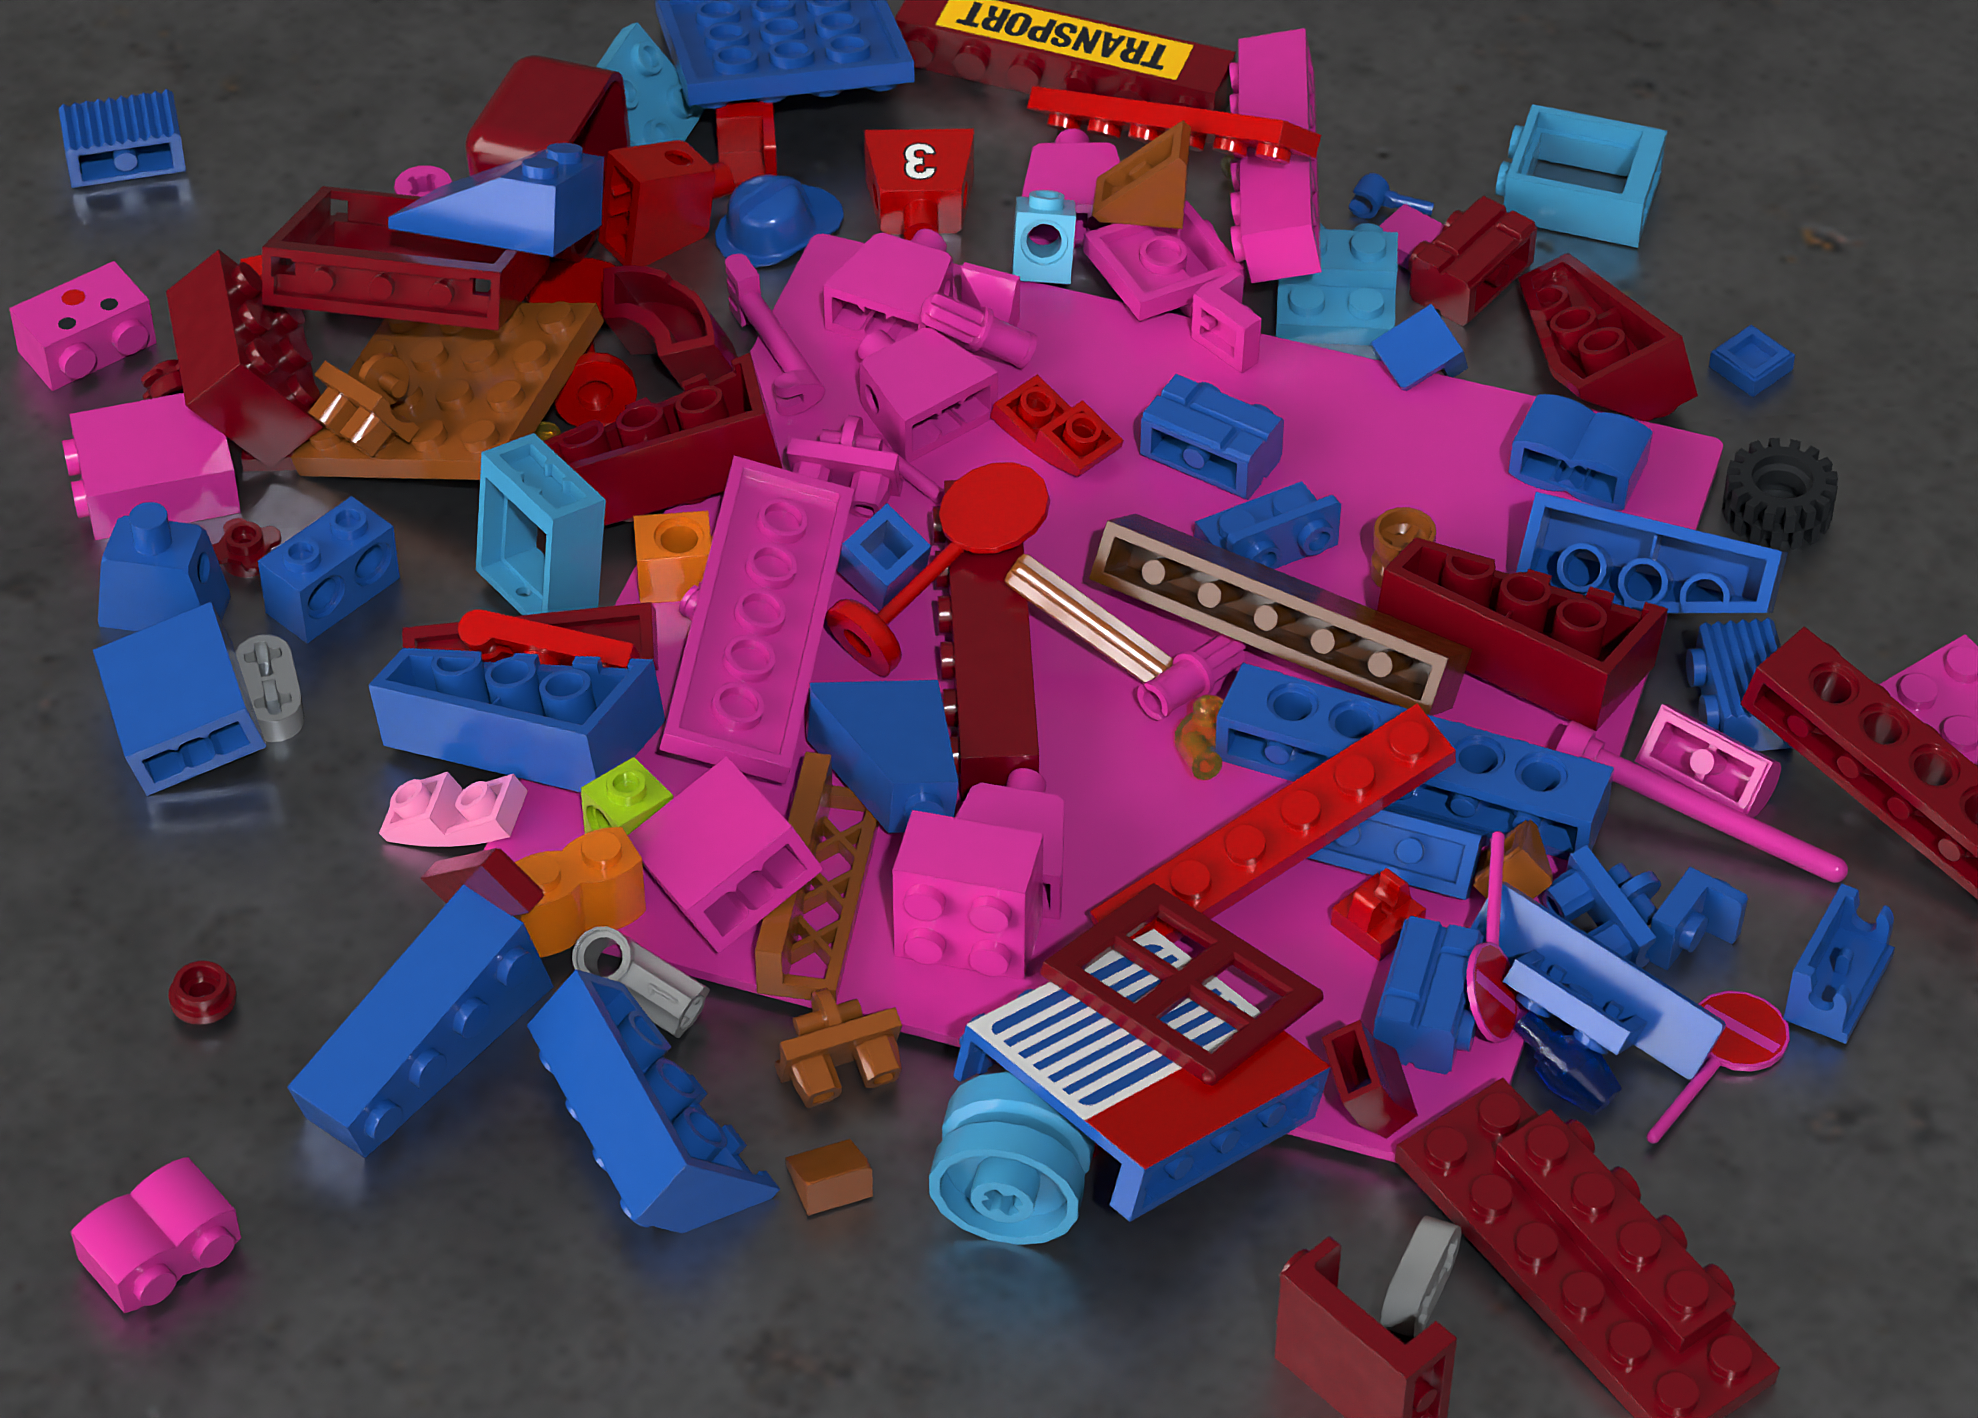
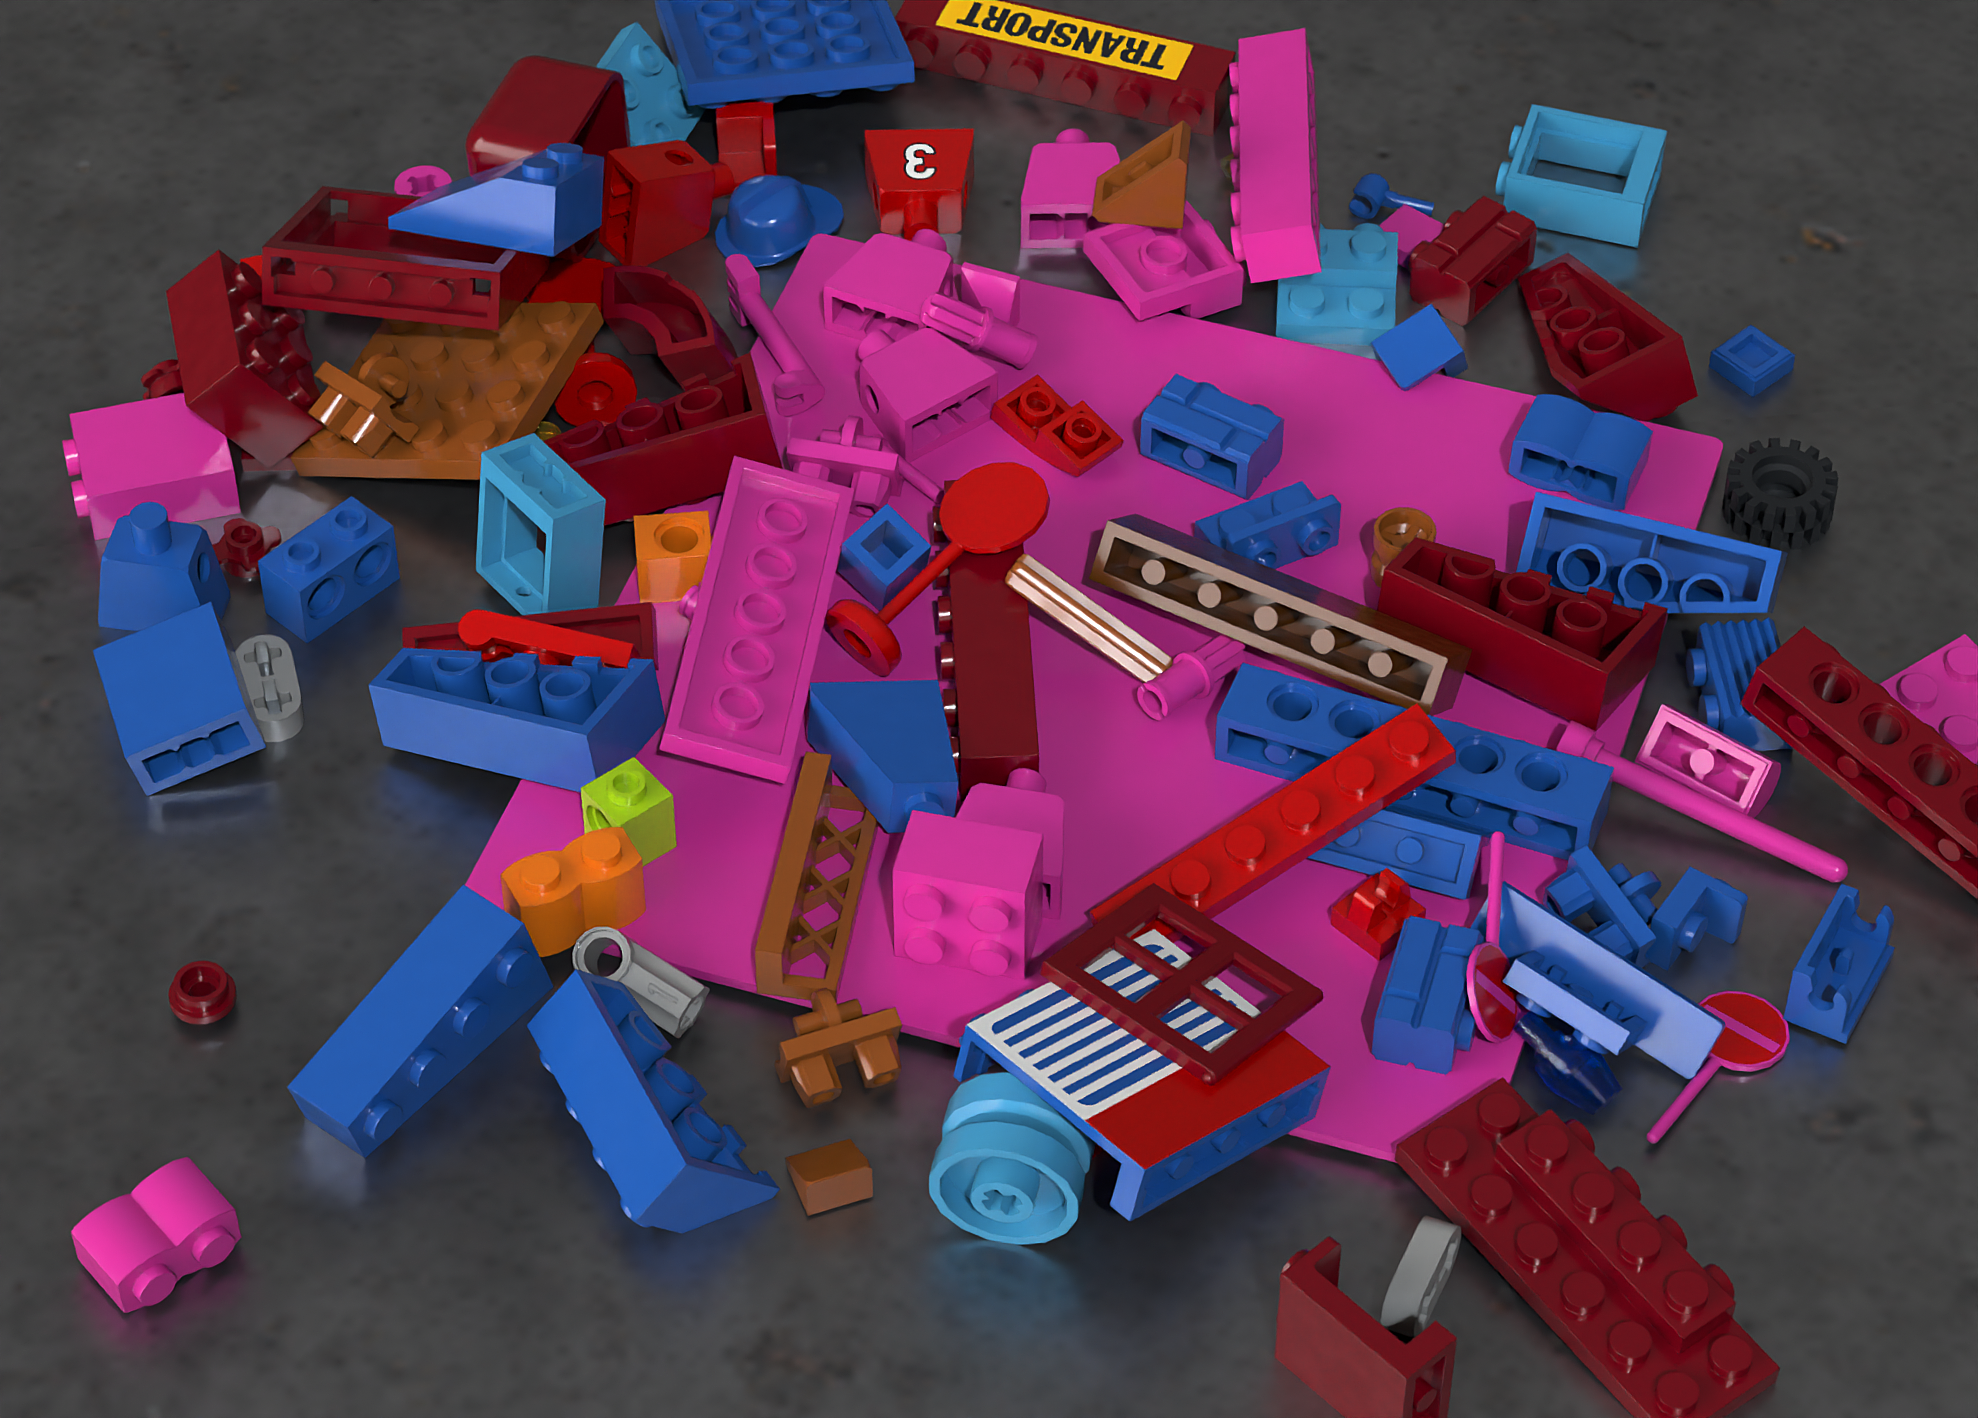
dark pink brick [9,261,157,391] -> none
blue brick [59,89,186,188] -> none
bright pink slope [379,772,528,847] -> none
dark red tile [420,848,545,916] -> none
dark pink brick [628,756,824,954] -> none
medium azure brick [1011,190,1076,284] -> none
red plate [1027,86,1322,164] -> none
clear yellow arm [1175,695,1224,780] -> none
dark pink bracket [1191,268,1262,374] -> none
dark red piece [1321,1020,1418,1139] -> none
dark orange slope [1473,819,1553,899] -> none

